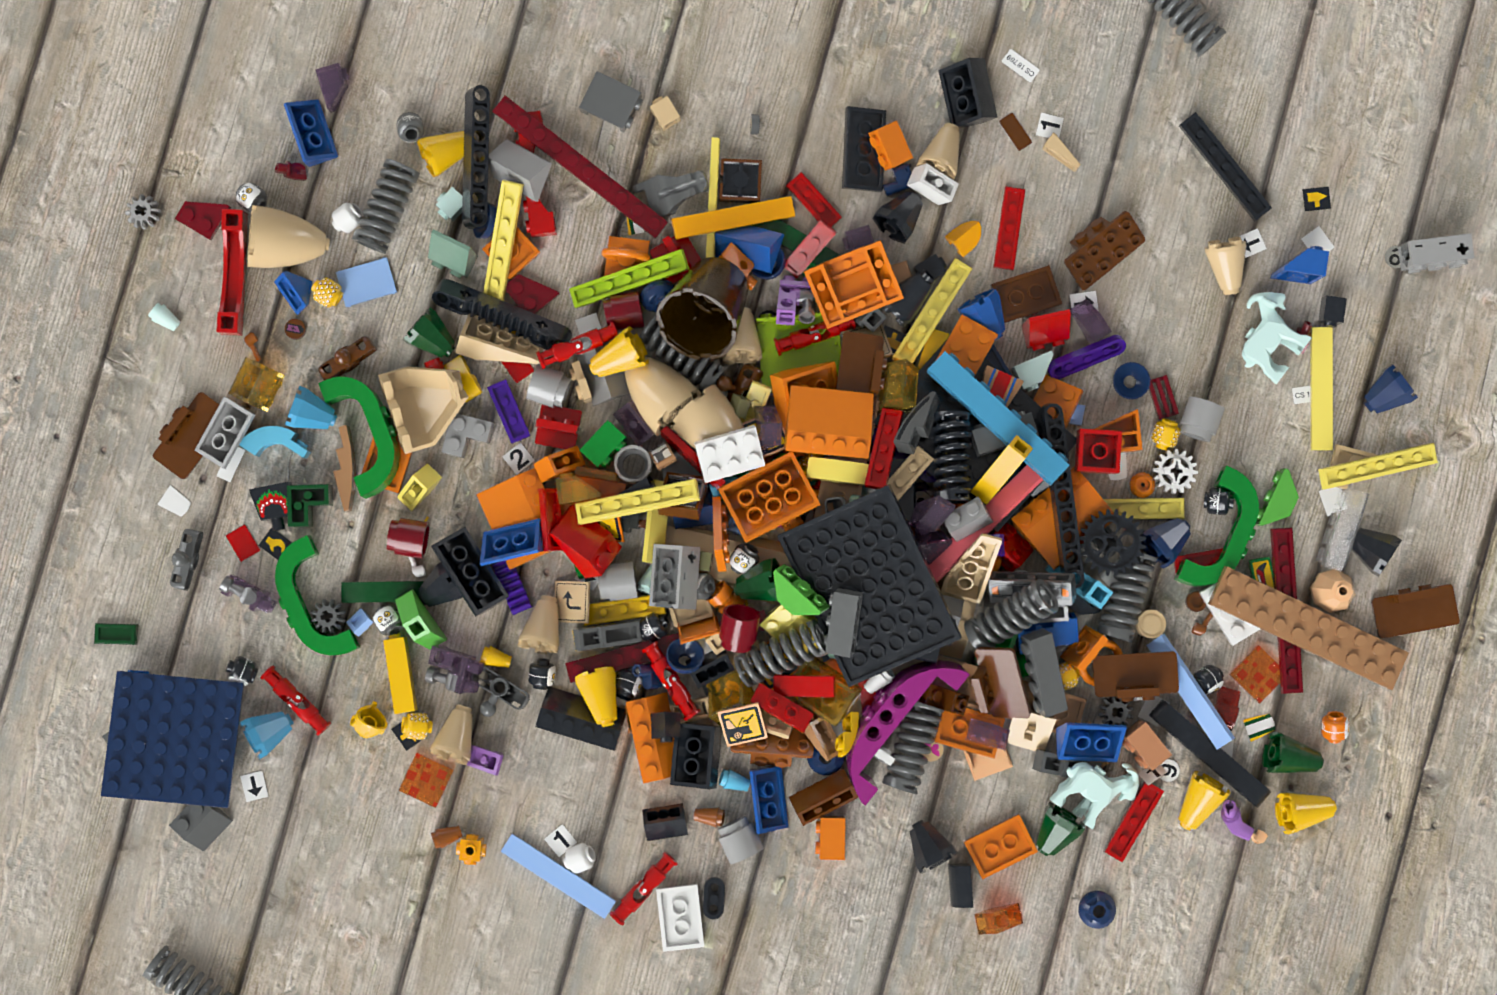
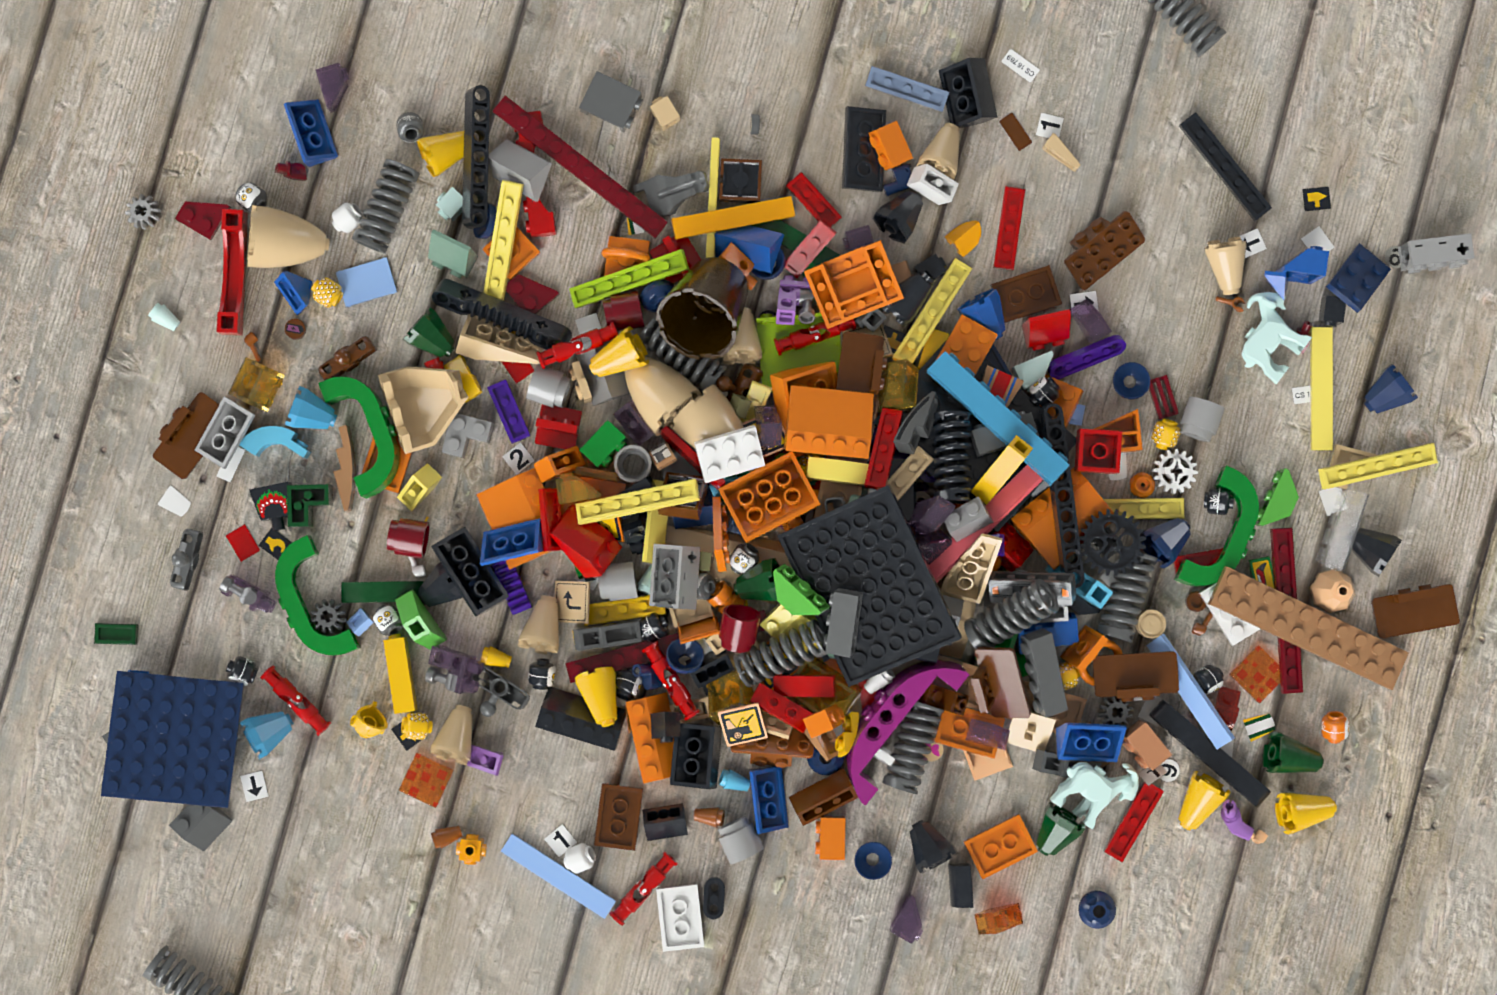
none -> reddish brown plate [594,783,643,851]
none -> black plate [621,519,645,555]
none -> orange brick [803,704,845,739]
none -> dark blue piece [854,842,892,880]
none -> sand blue plate [865,66,949,112]
none -> clear purple slope [889,893,923,944]
none -> black head [1029,377,1060,406]
none -> dark orange hand [1215,296,1246,312]
none -> slope [1264,271,1288,300]
none -> dark blue plate [1326,243,1391,313]

